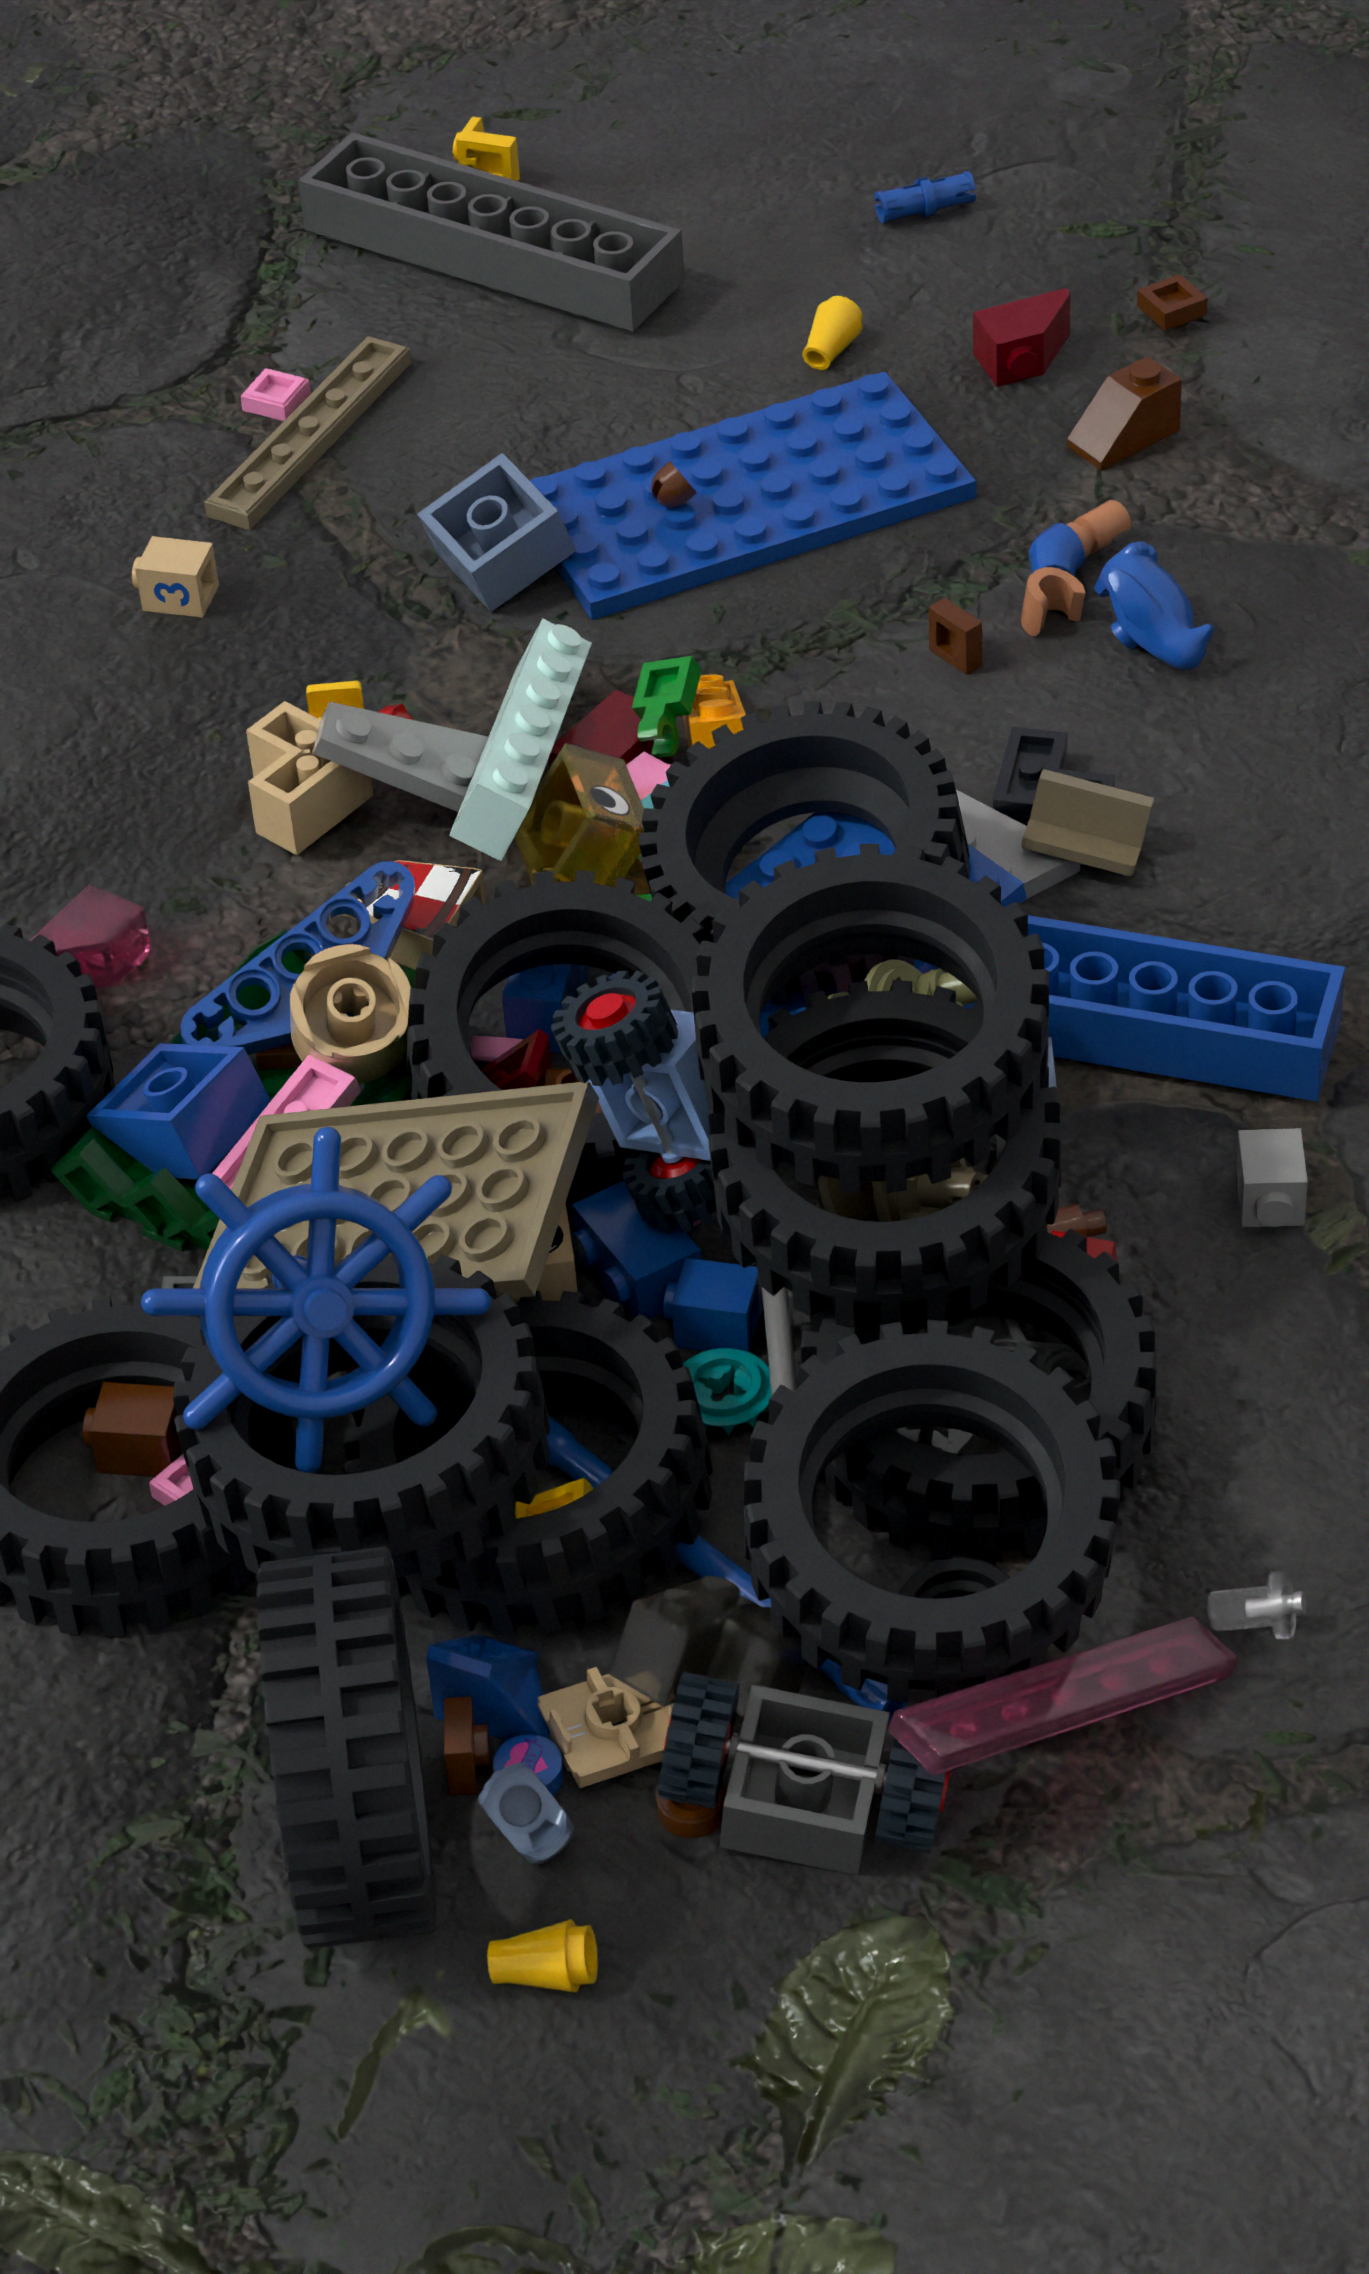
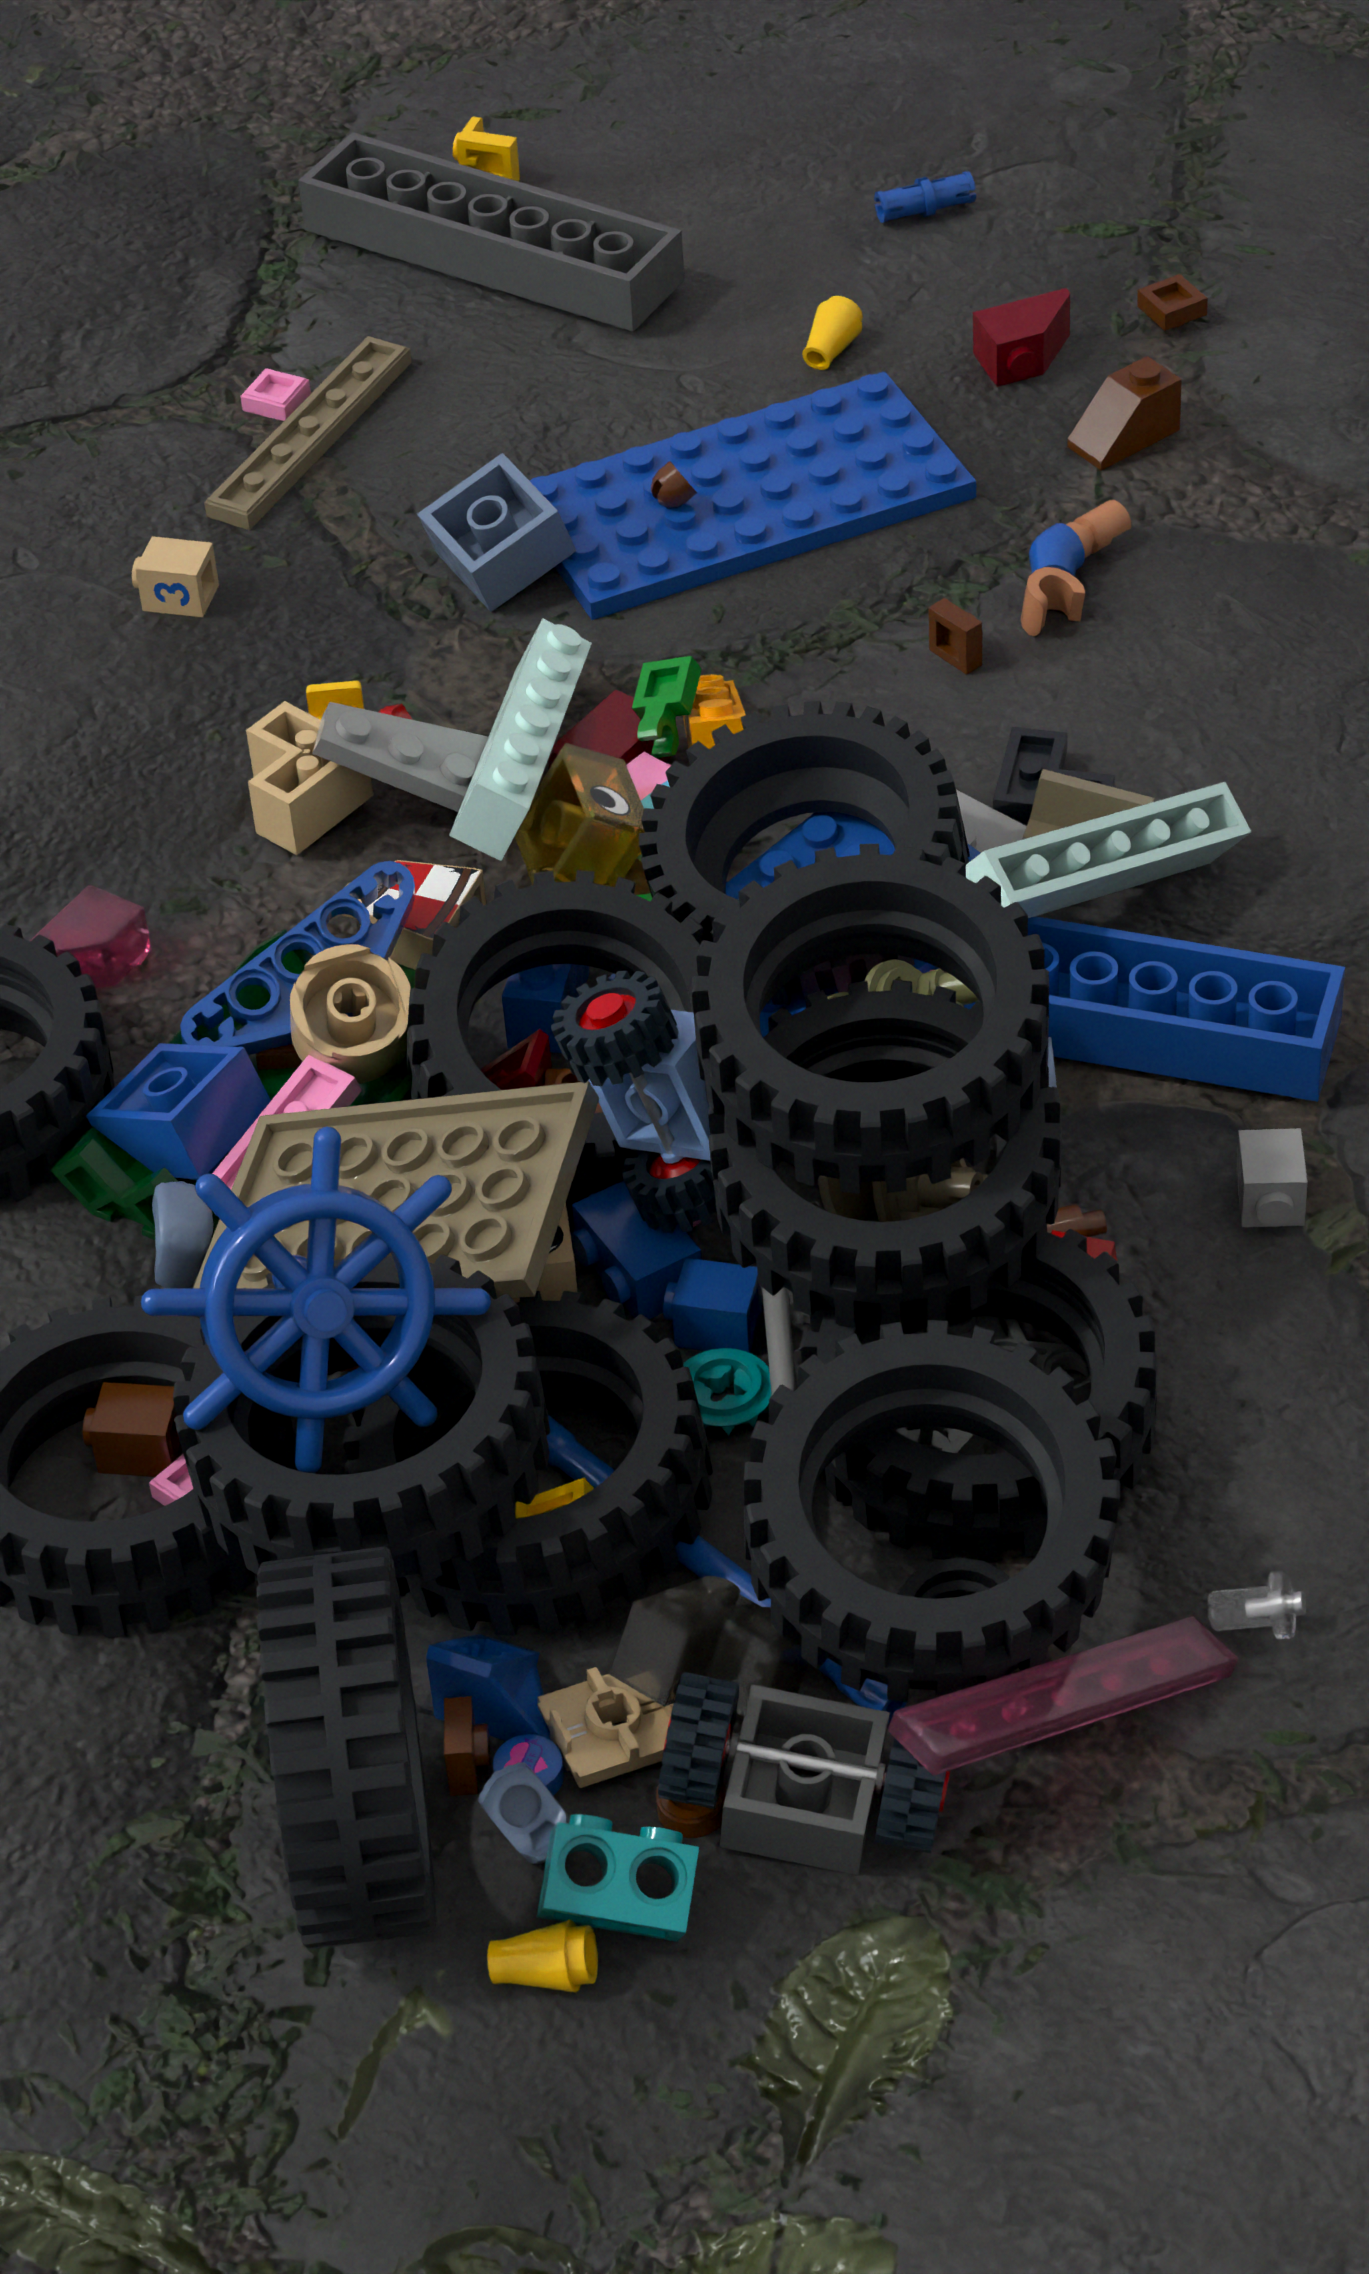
bright pink tile [470,1036,523,1063] -> none
blue animal [1094,541,1214,671] -> none
none -> sand blue hair [152,1181,214,1288]
none -> teal brick [537,1814,699,1942]
none -> light aqua brick [966,782,1251,918]

